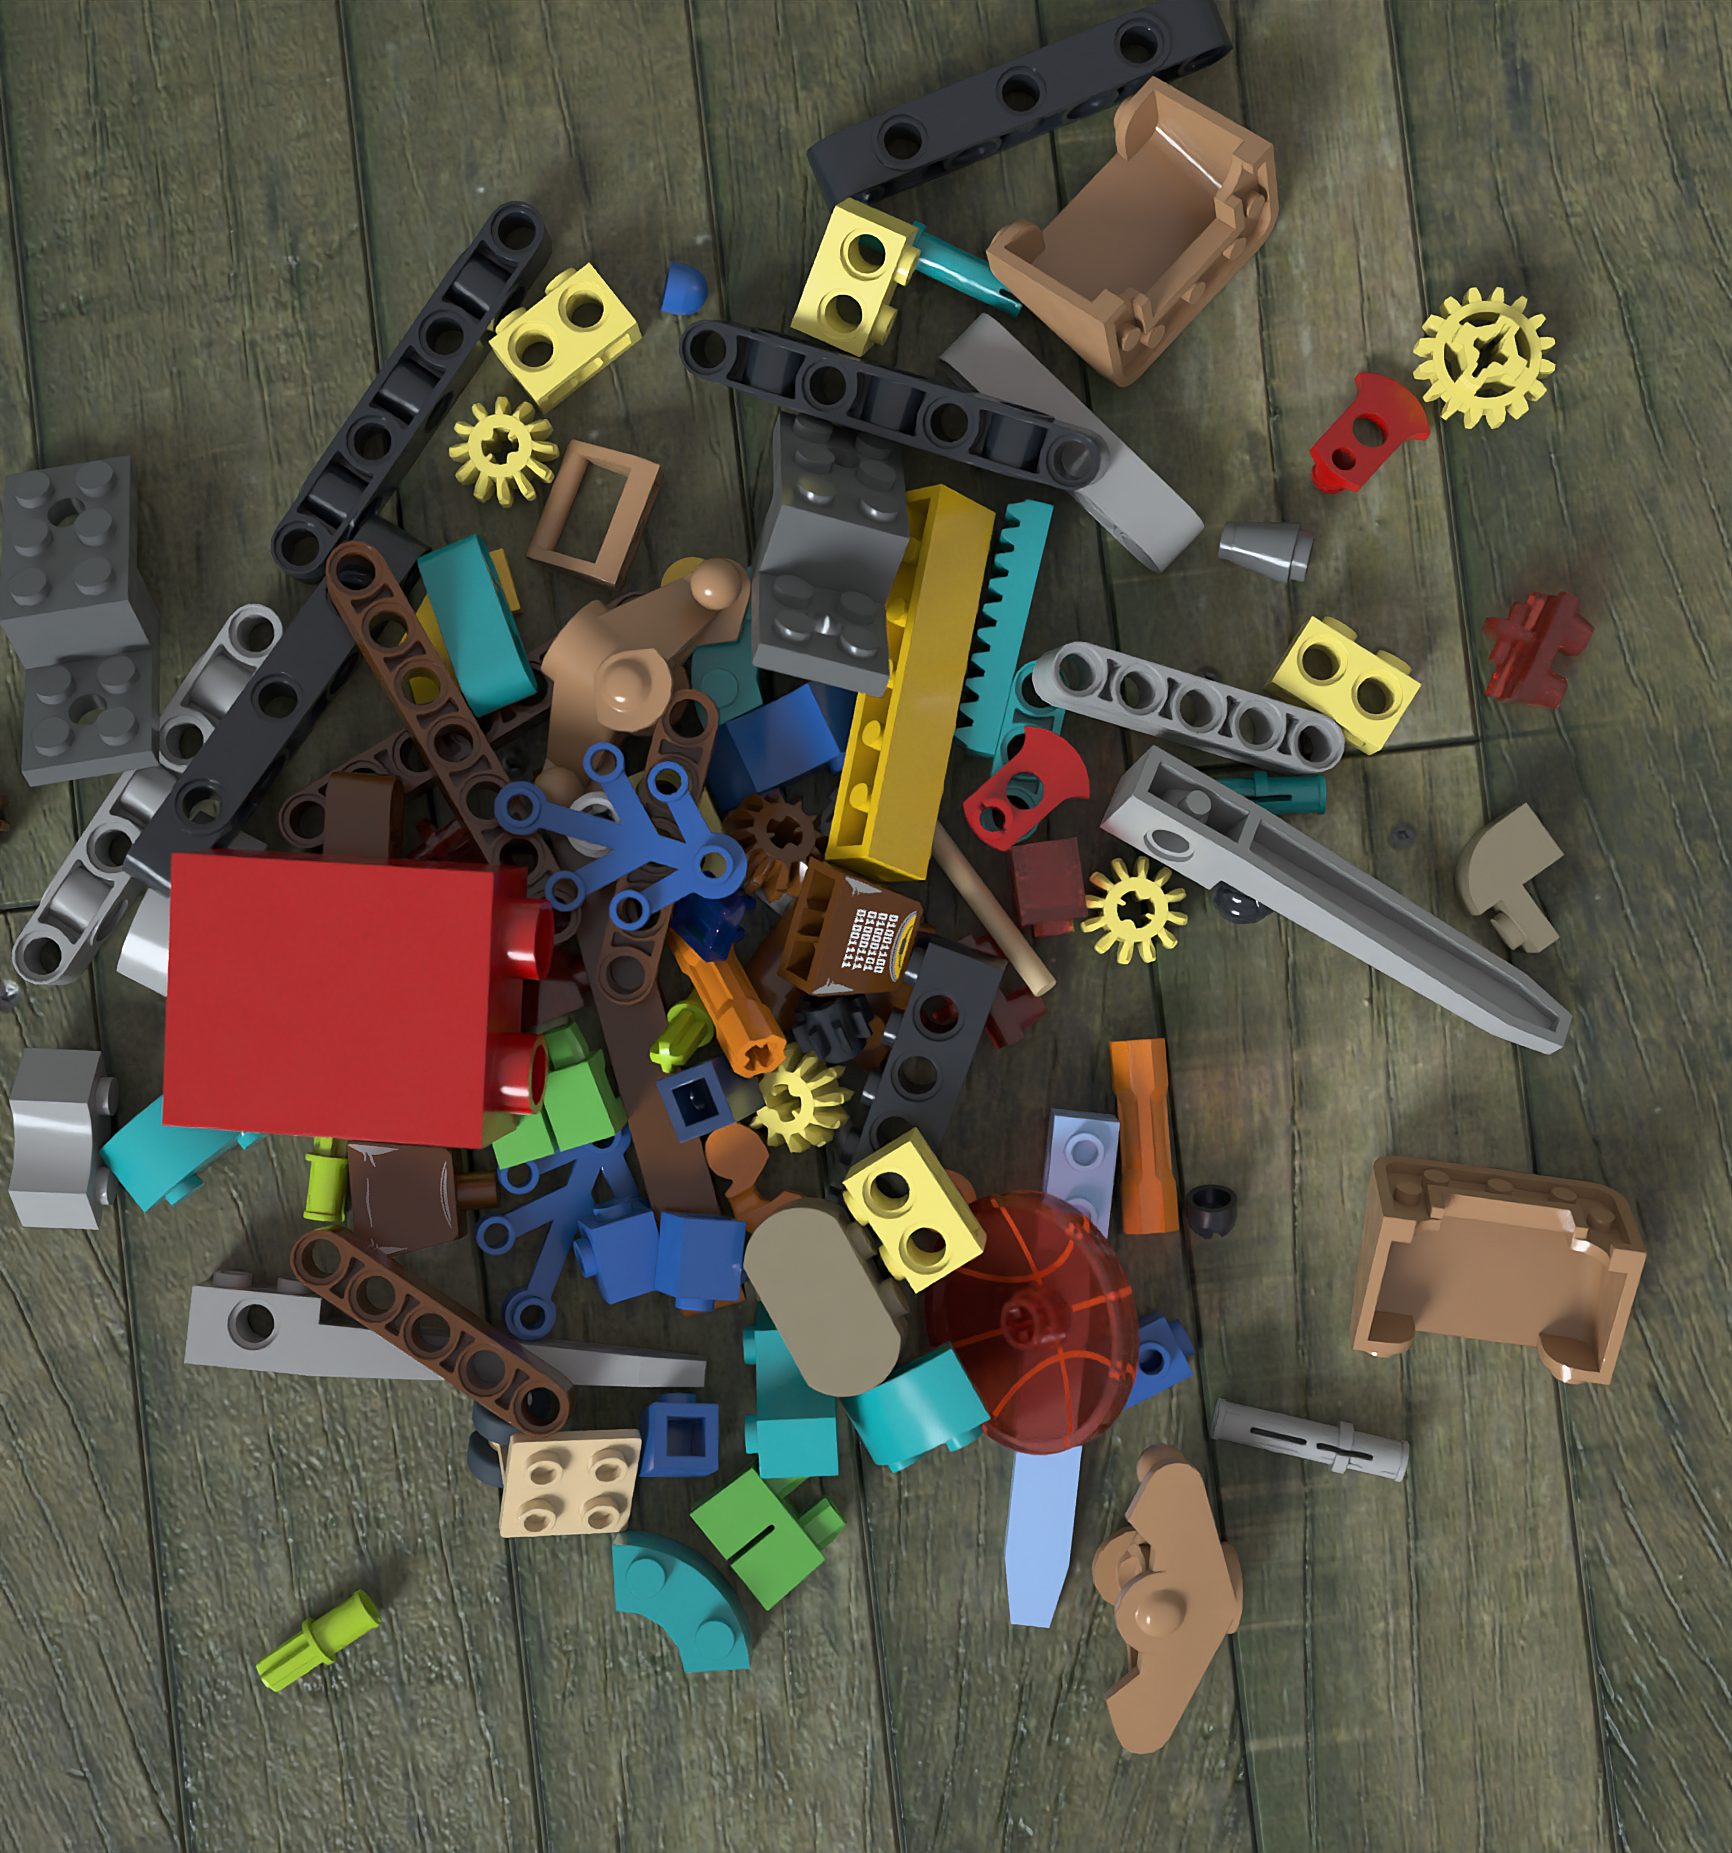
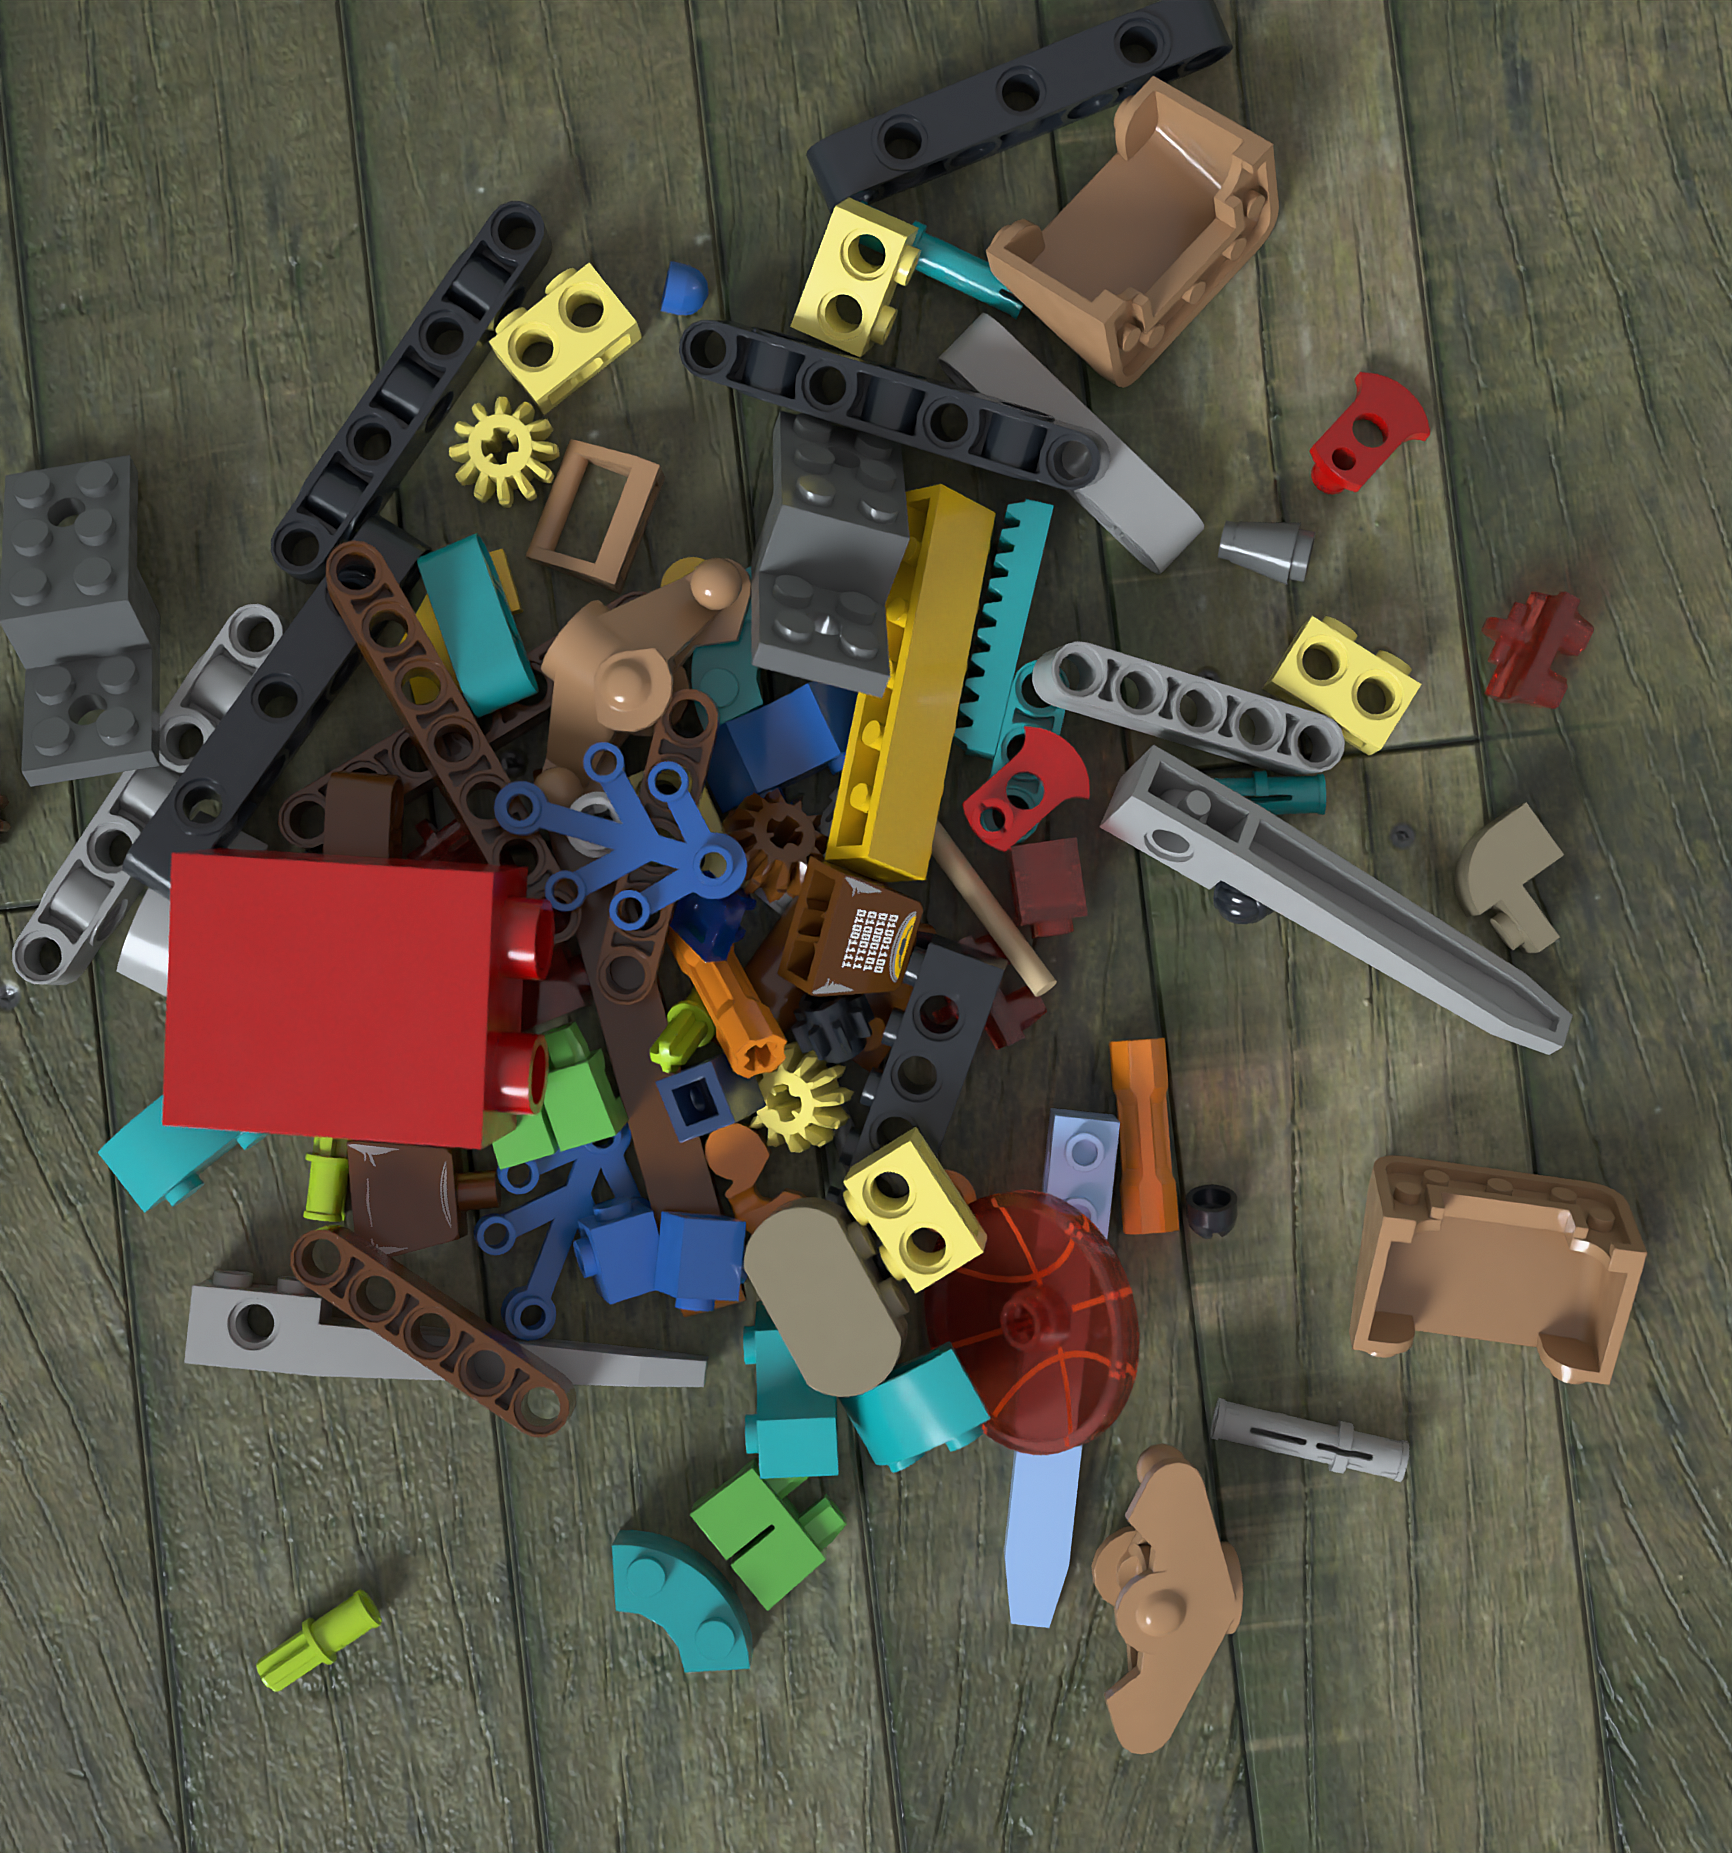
light grey brick [8,1048,119,1230] -> none
tan plate [467,1387,642,1538] -> none
blue brick [639,1393,719,1478] -> none
light yellow gear [1079,856,1188,964] -> none
blue brick [1093,1310,1196,1410] -> none
light yellow gear [1413,287,1556,429] -> none

